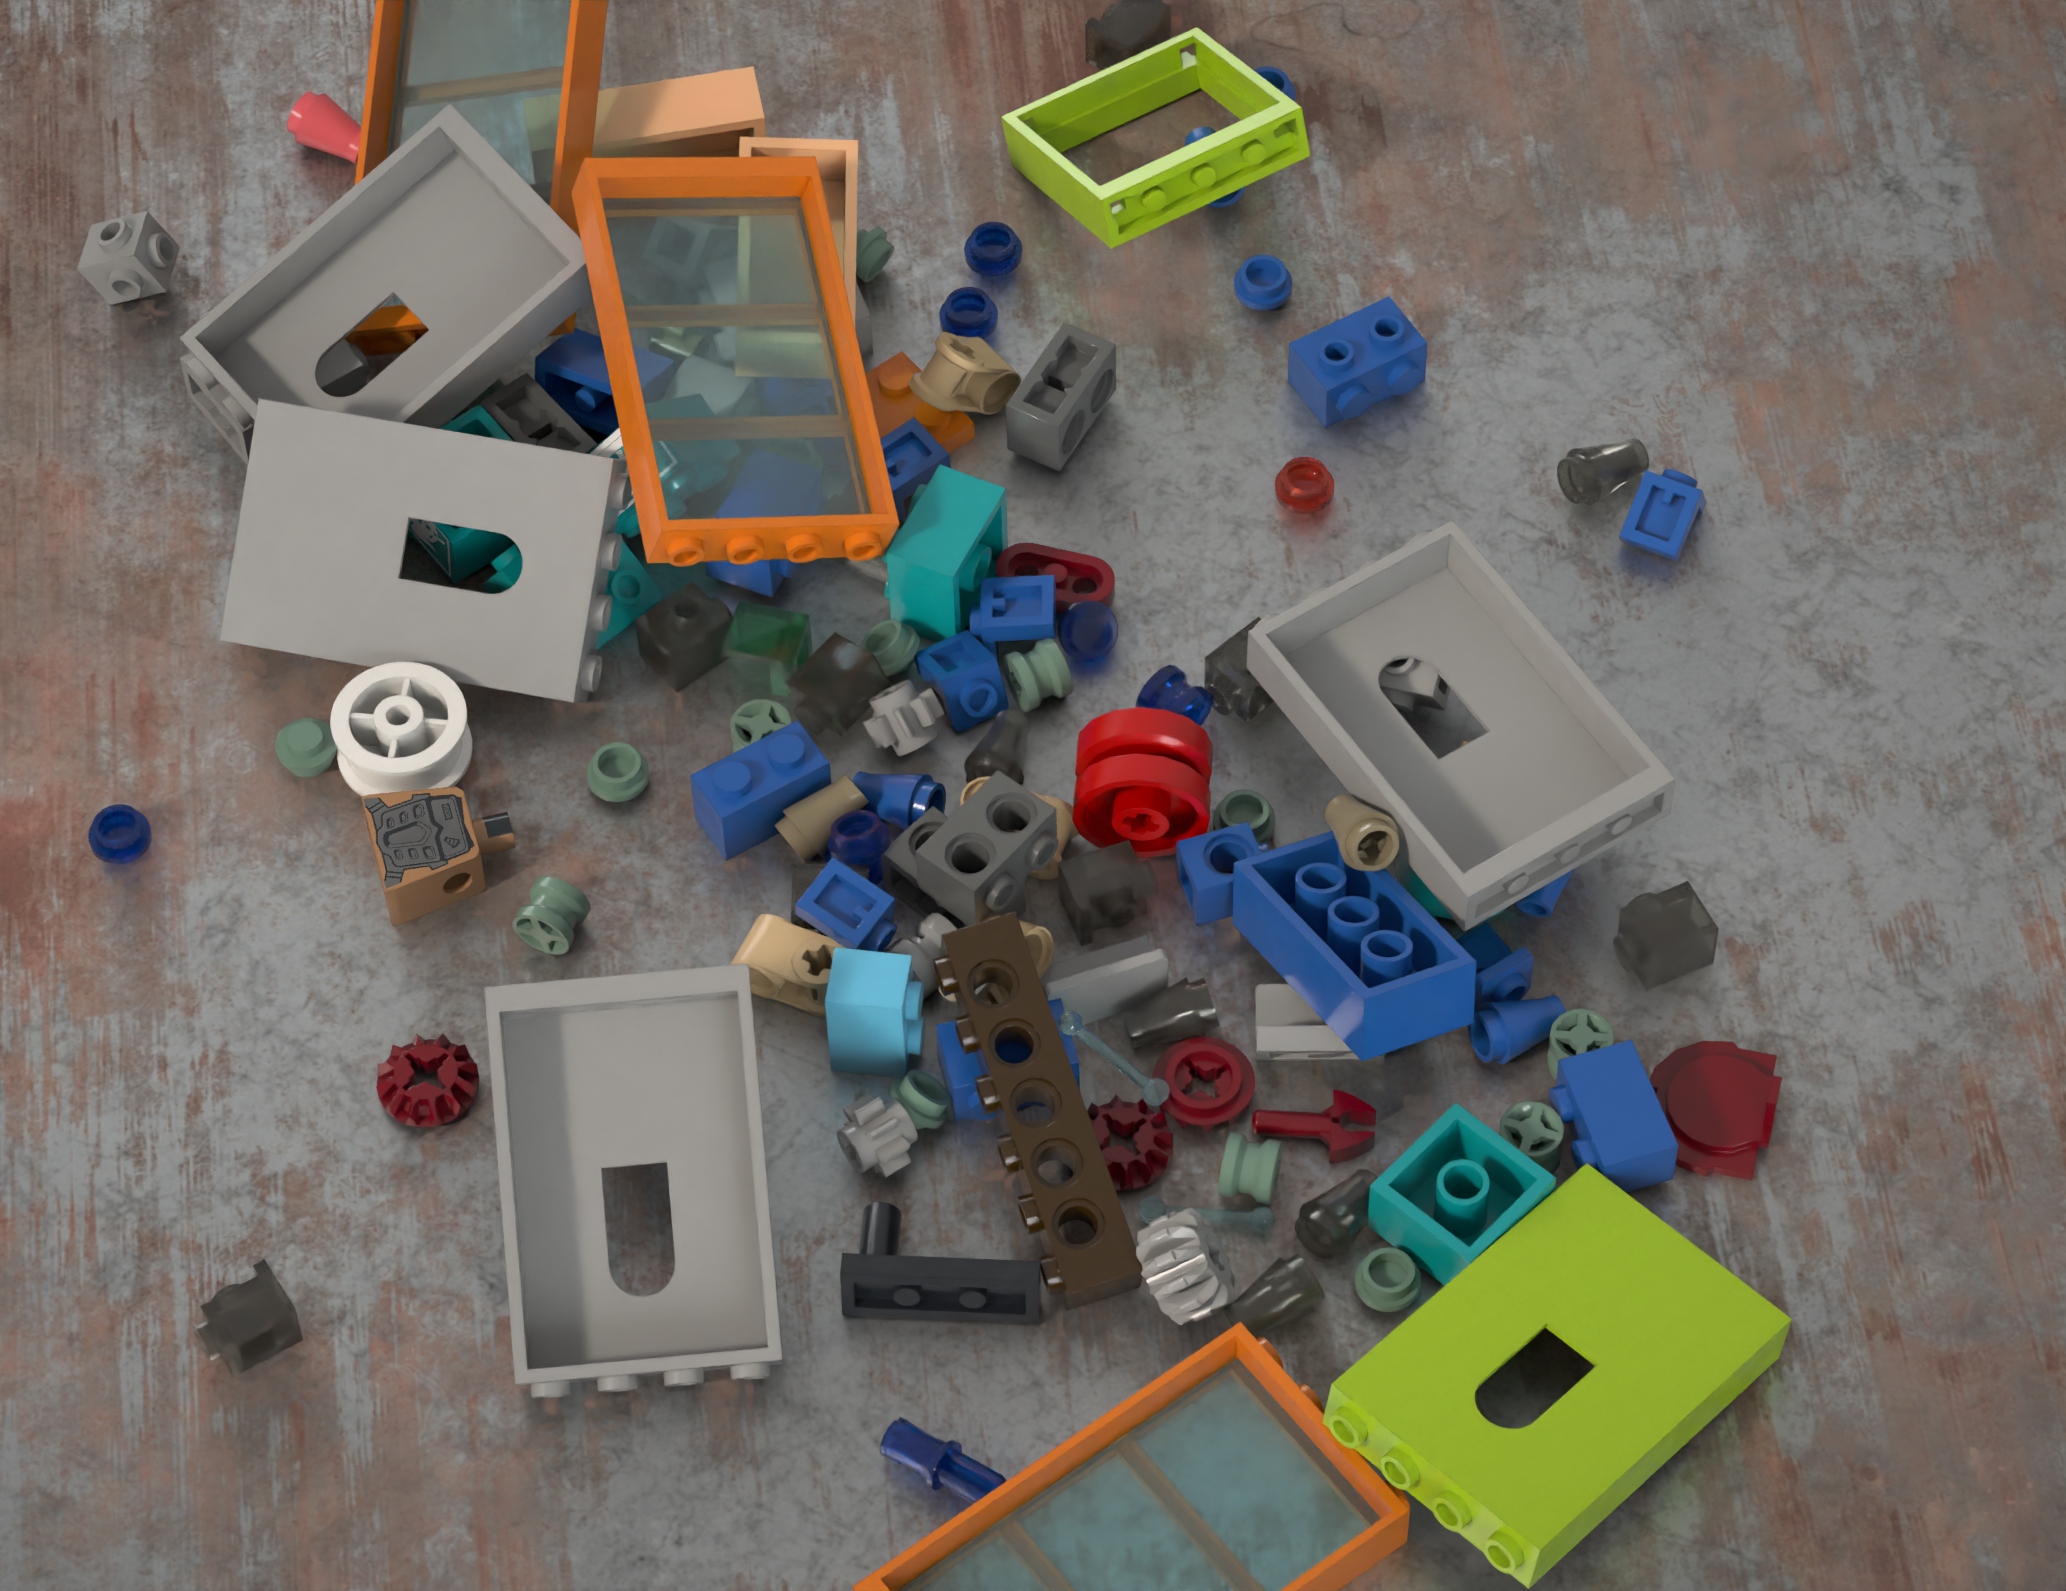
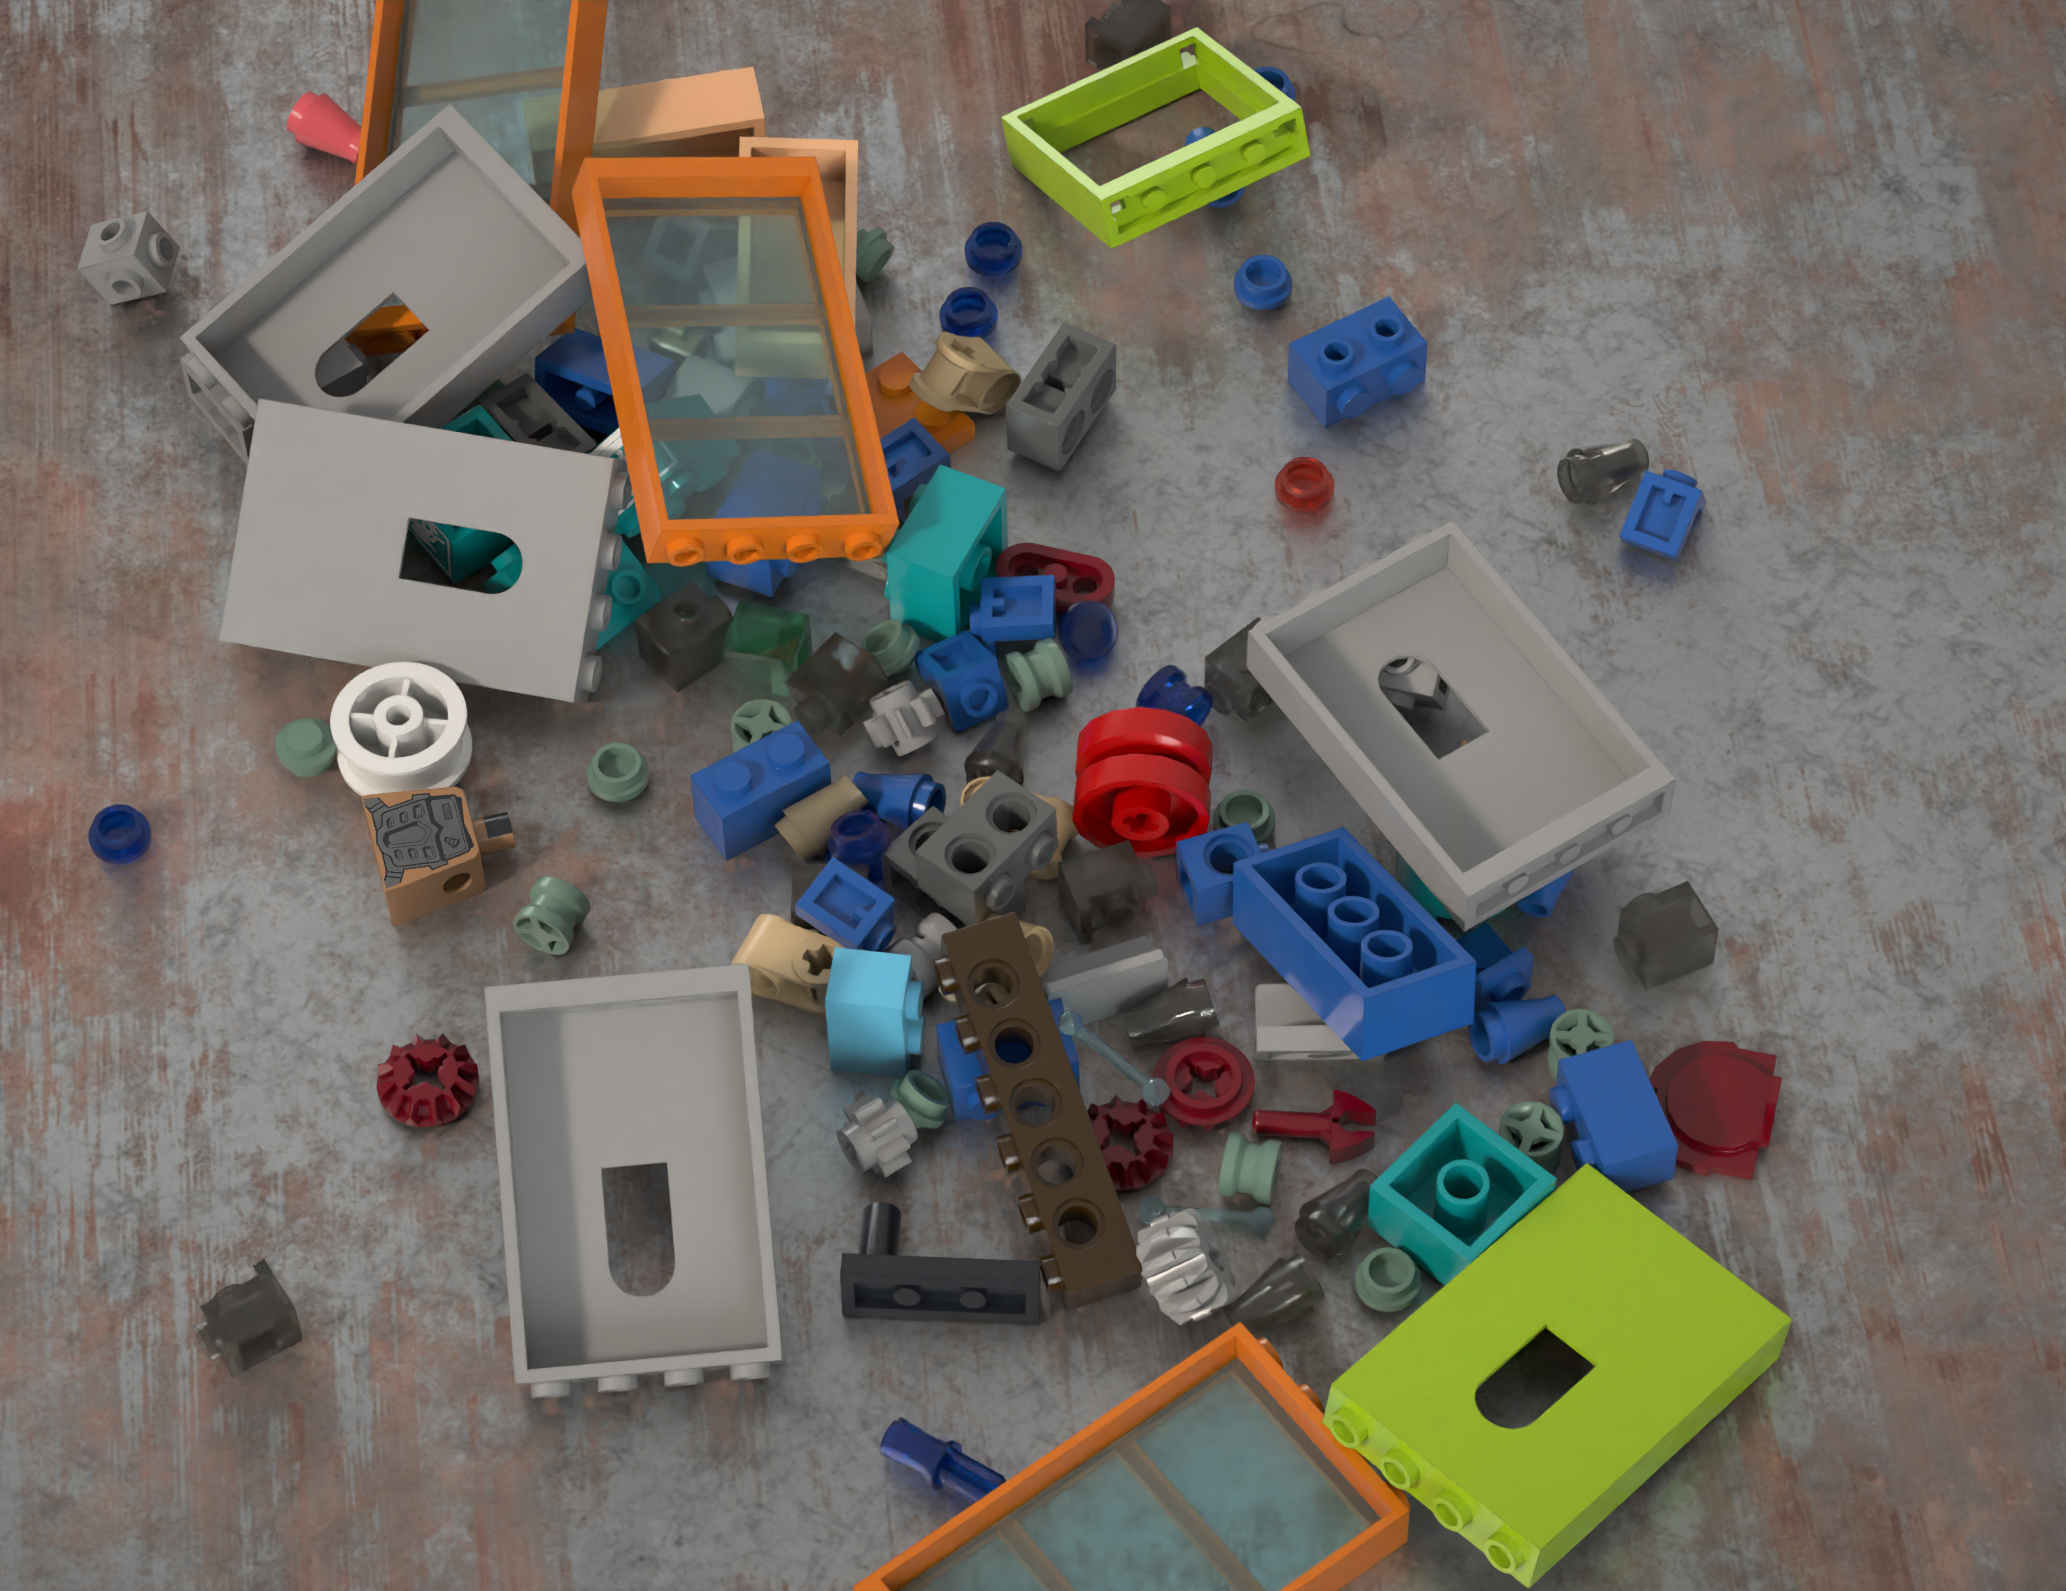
dark tan cone [1325,794,1399,872] -> none

